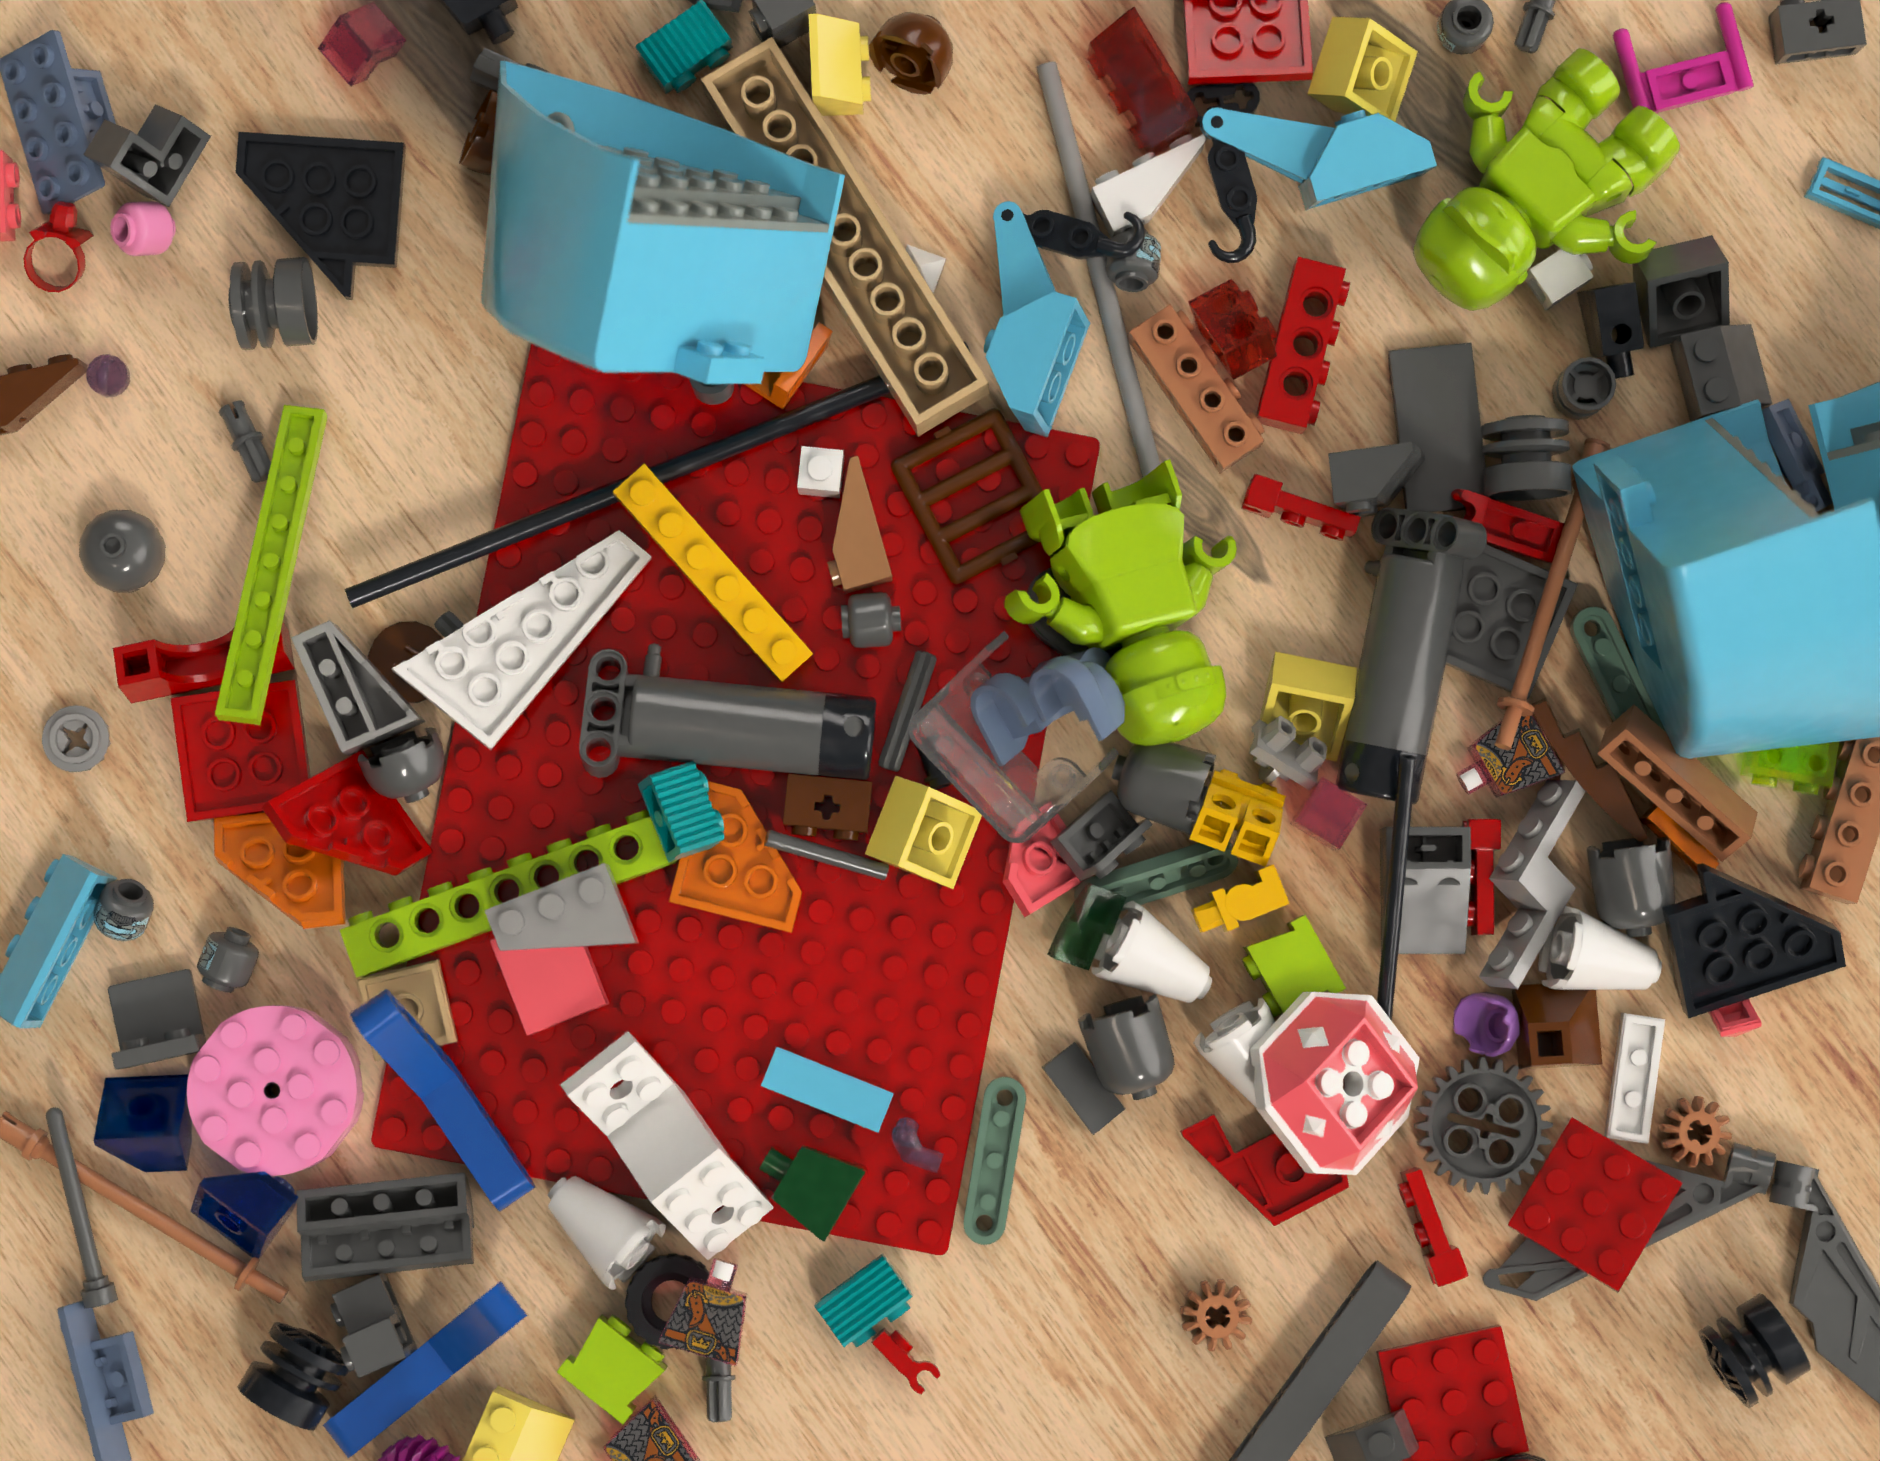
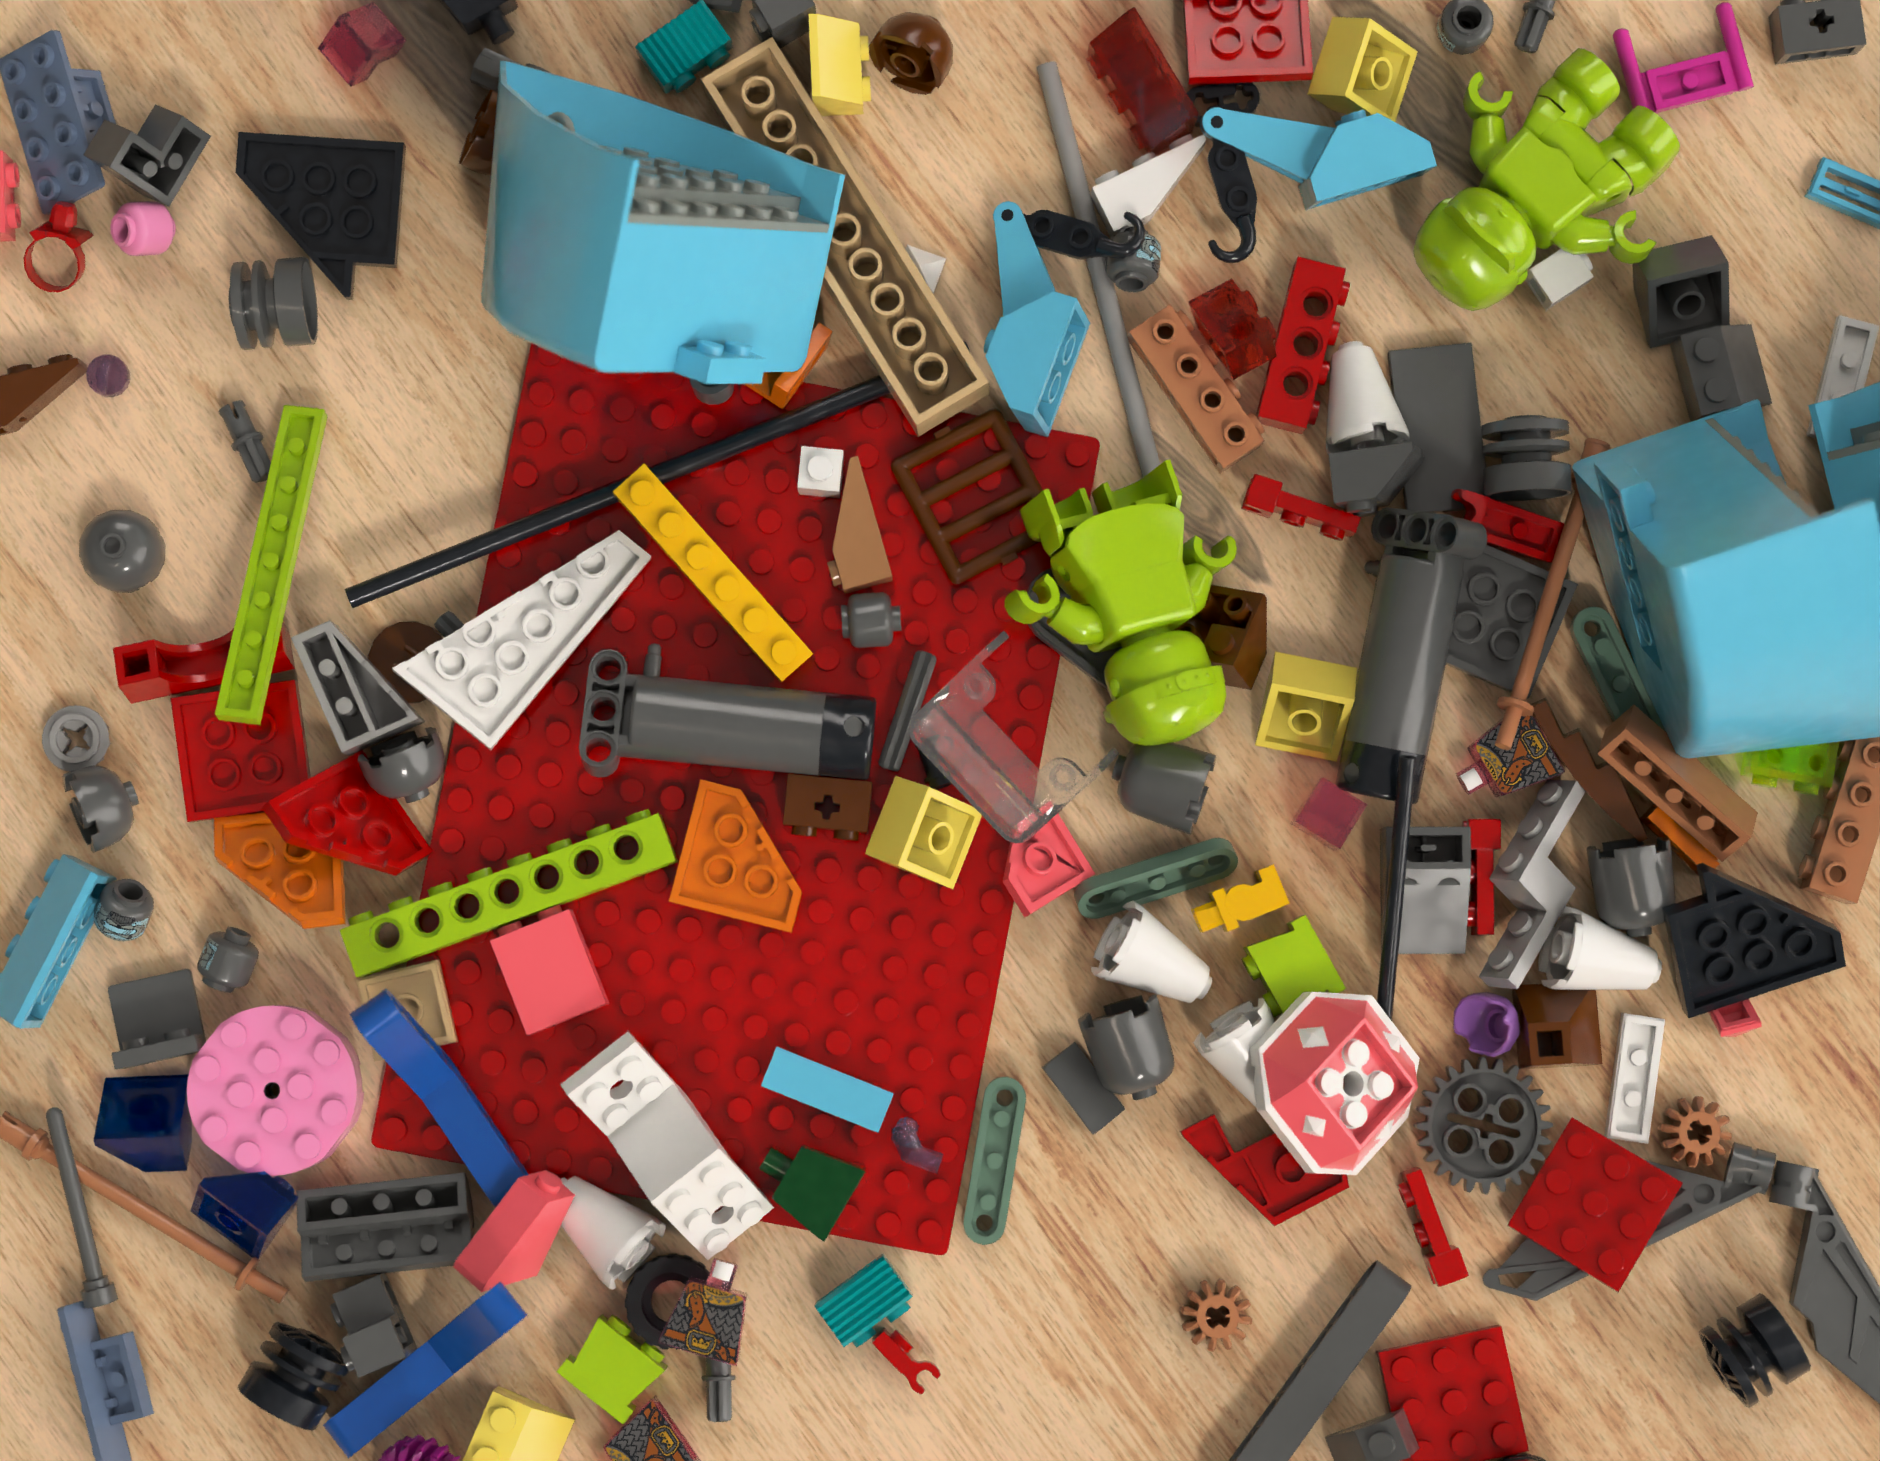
light grey wedge [484,863,639,951] -> none
teal brick [638,761,724,862] -> none
dark grey bar [764,830,889,880] -> none
sand blue piece [971,647,1125,766] -> none
clear green slope [1047,883,1127,971] -> none
dark grey bracket [1050,790,1153,882] -> none
yellow hips [1189,769,1286,867] -> none
light grey hips [1249,716,1327,791] -> none
dark grey wheel [1552,357,1616,420] -> none
black torso [1577,282,1644,379] -> none
sand blue hinge [1762,399,1833,512] -> none
none -> dark grey cylinder [62,766,139,853]
none -> coral slope [453,1170,575,1292]
none -> reddish brown slope [1174,585,1267,690]
none -> white cone [1326,341,1410,455]
none -> white tile [1806,315,1880,438]

